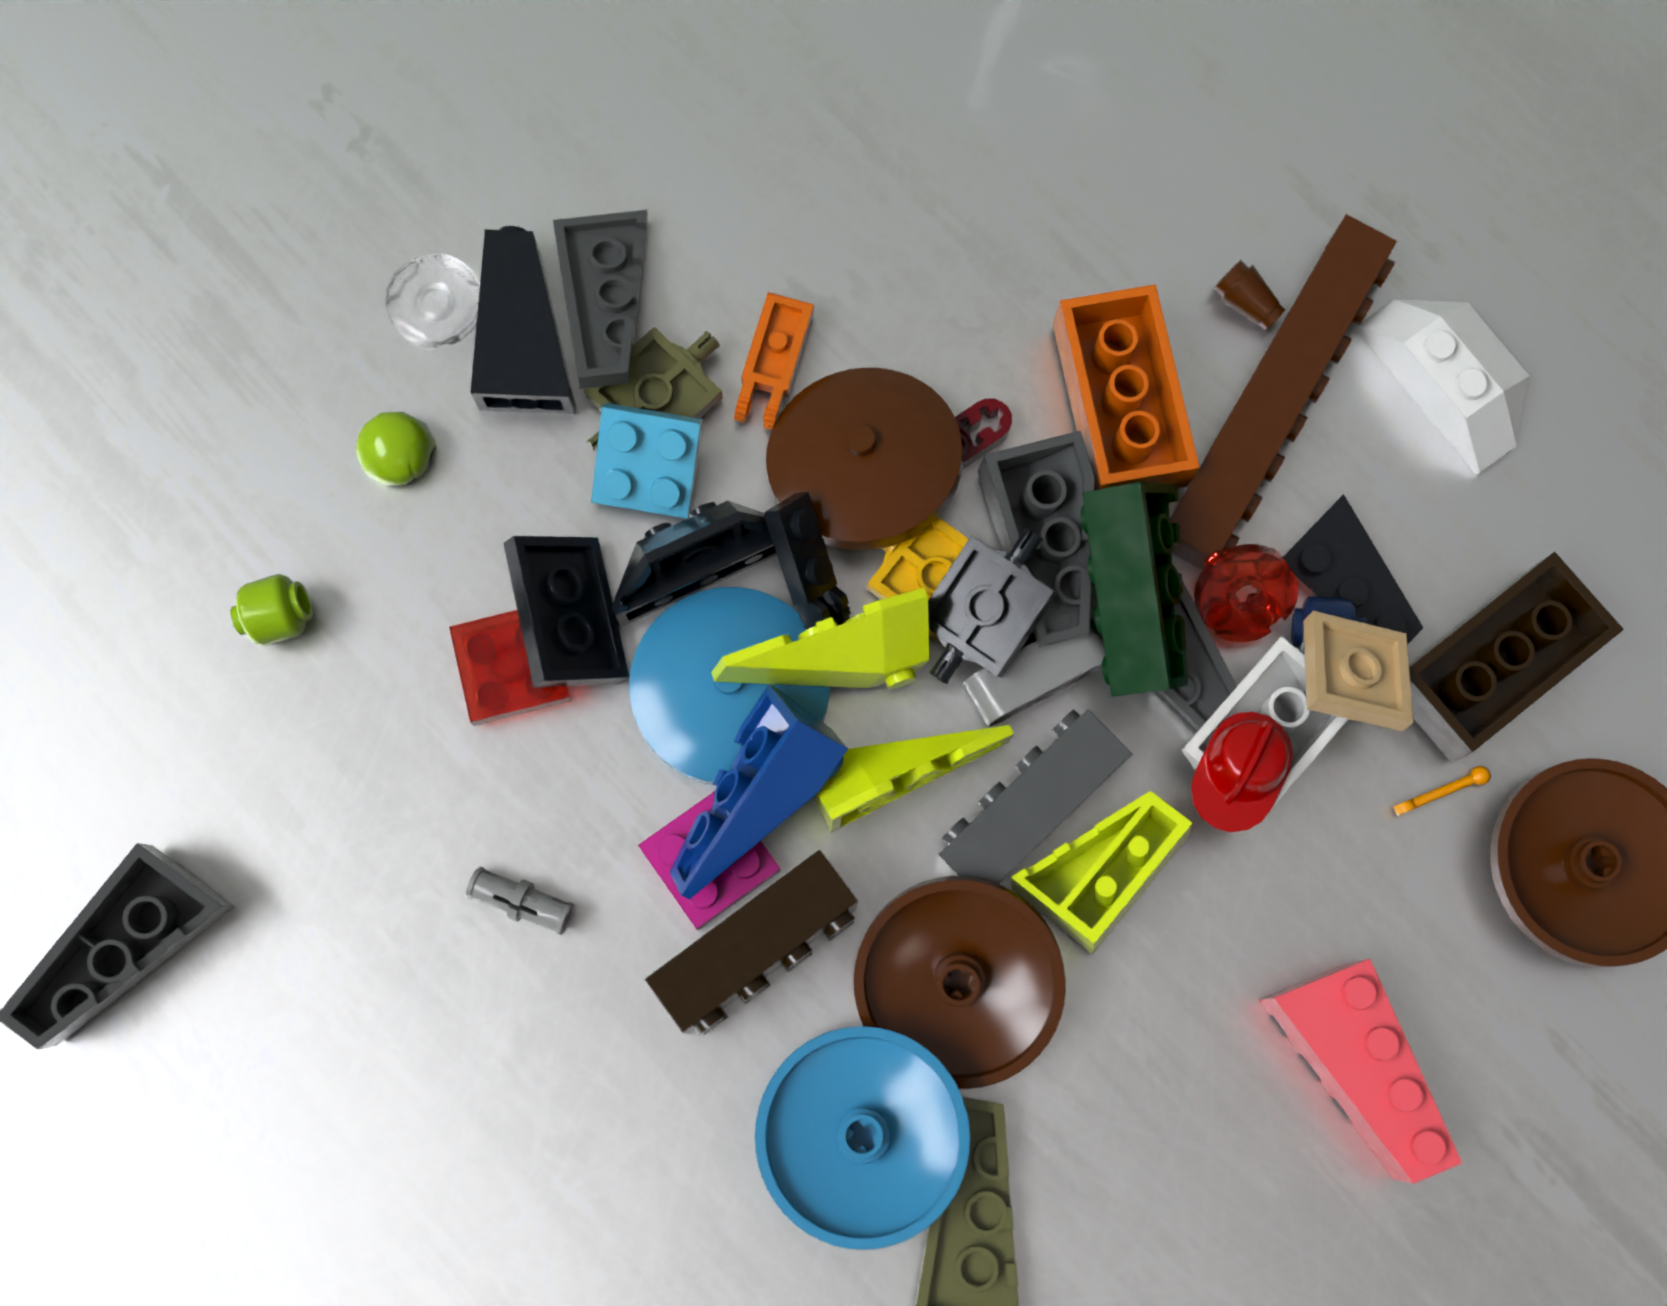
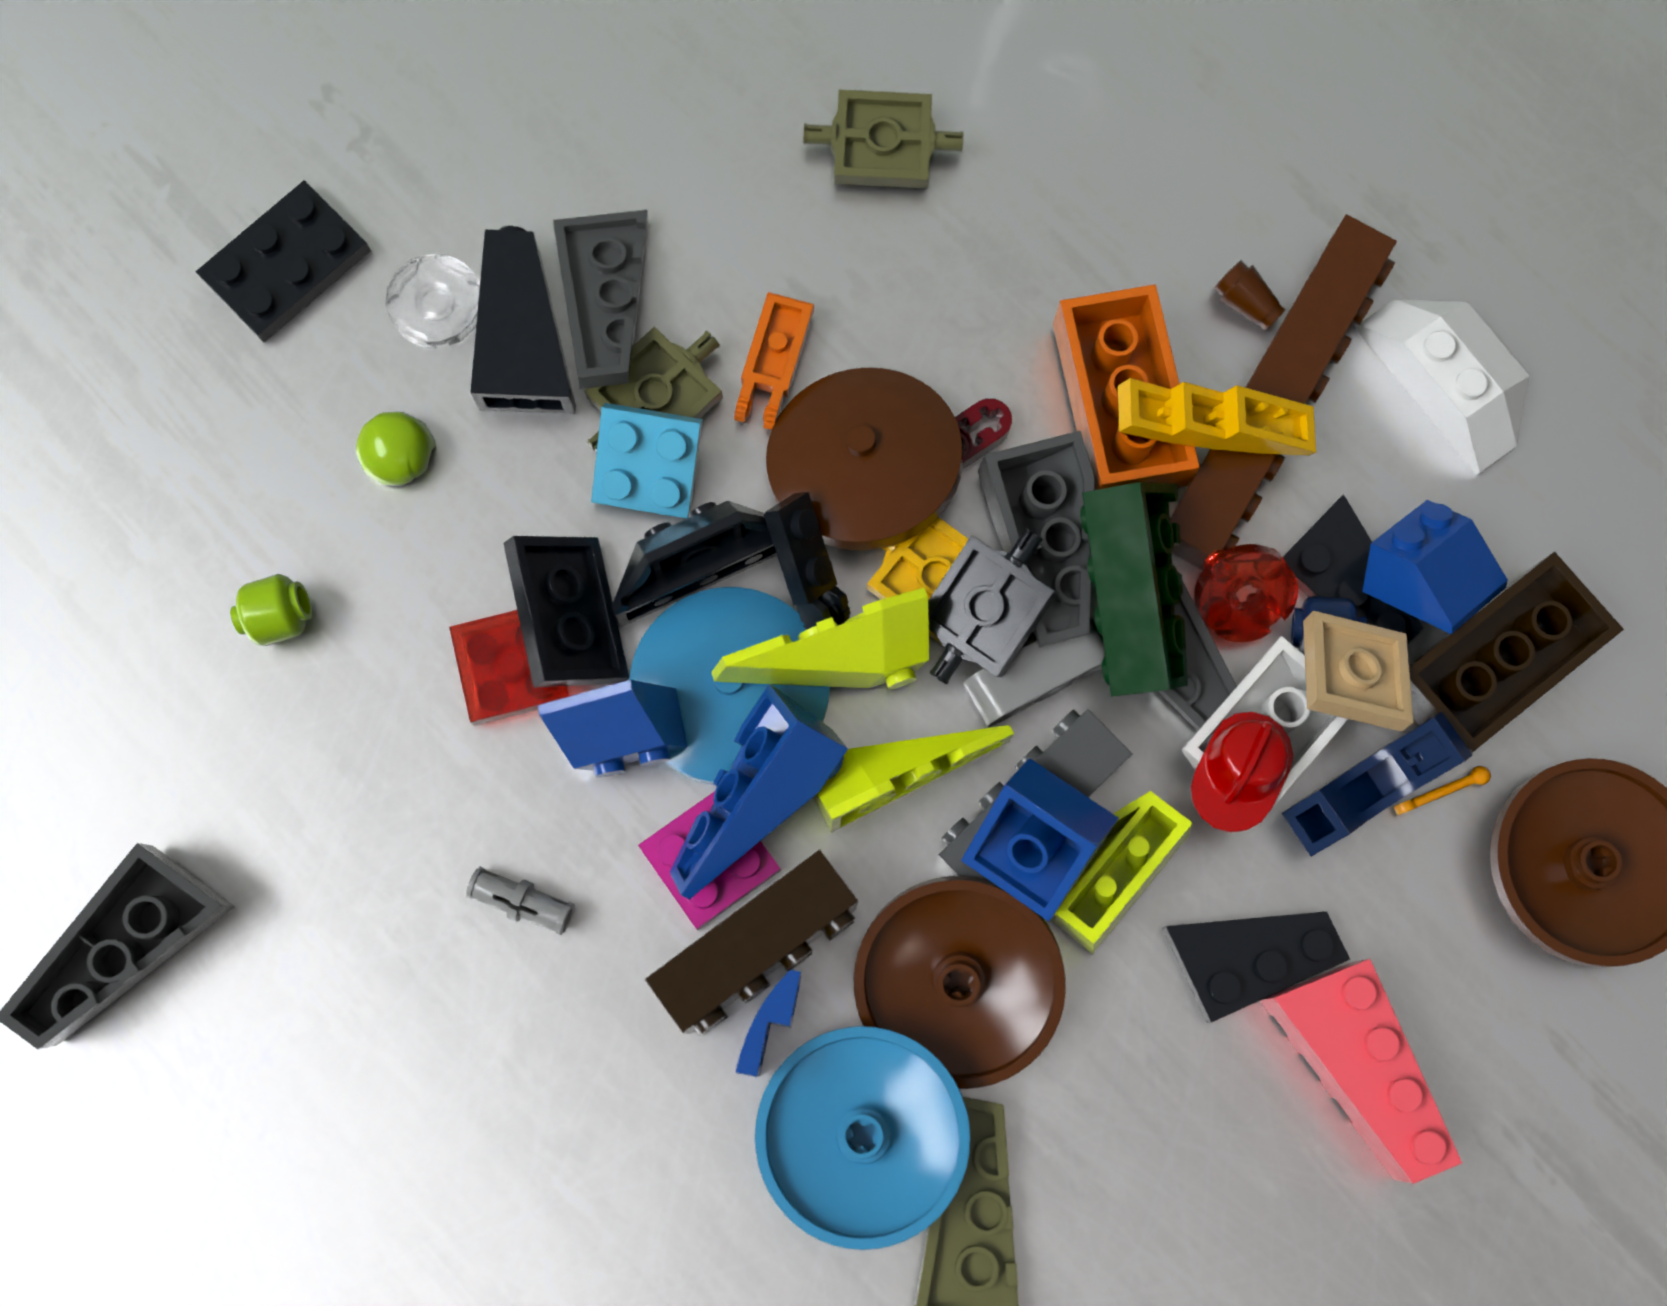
none -> black plate [195,180,371,343]
none -> blue slope [537,680,687,778]
none -> blue slope [735,970,802,1077]
none -> olive plate [803,90,964,189]
none -> blue slope [961,758,1119,921]
none -> yellow slope [1118,378,1316,456]
none -> black wing [1162,911,1350,1023]
none -> dark blue arch [1282,712,1473,857]
none -> blue slope [1362,500,1508,634]

